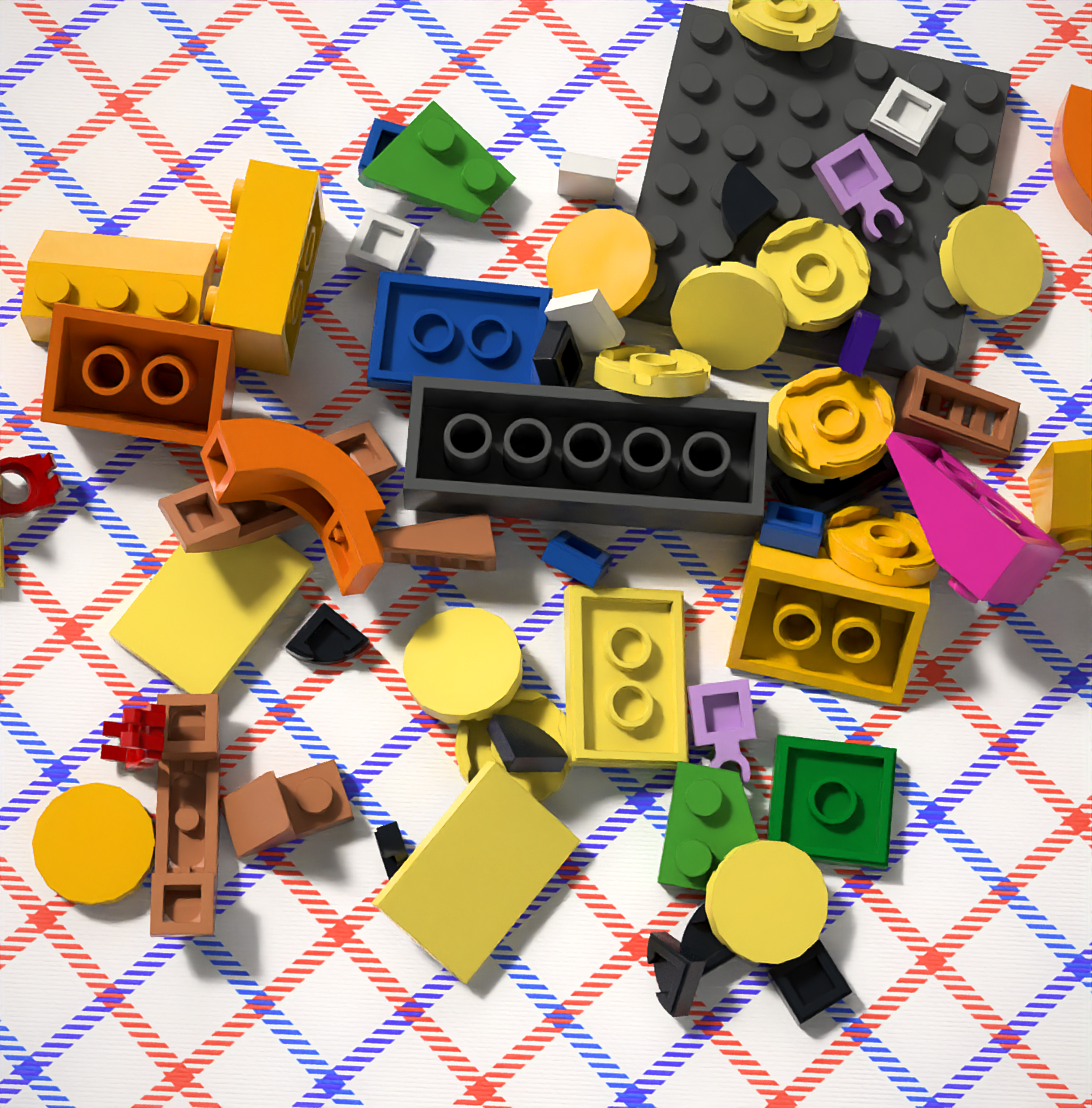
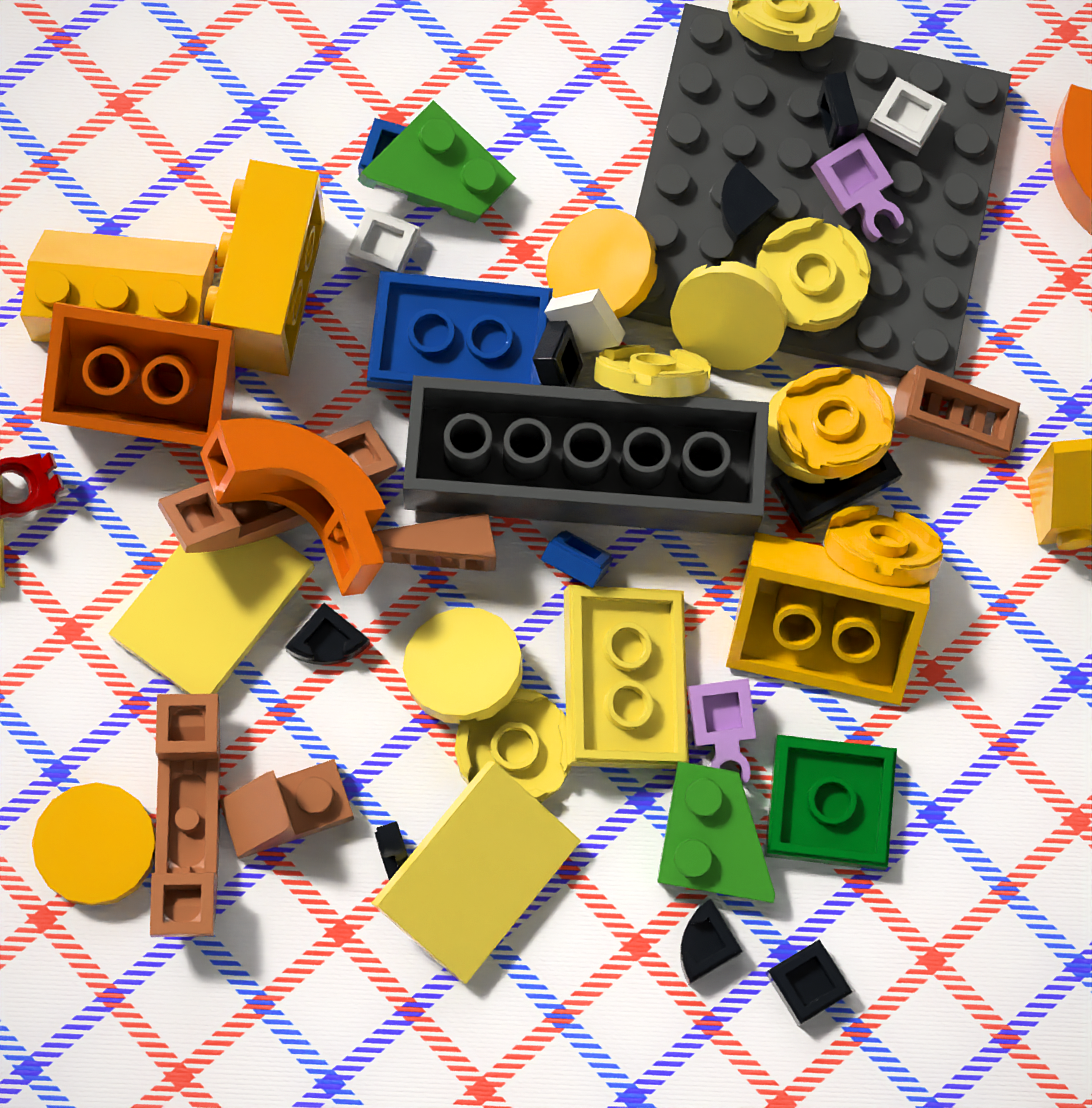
red piece [100,703,166,772] -> none
black tile [487,714,568,772] -> none
white tile [557,151,619,203] -> none
black tile [647,931,706,1017] -> none
light yellow tile [705,840,829,964] -> none
blue tile [758,501,826,557] -> none
dark purple tile [838,309,881,377] -> none
dark pink slope [886,431,1066,606] -> none
light yellow tile [939,205,1044,320] -> none
none -> black tile [817,72,859,151]

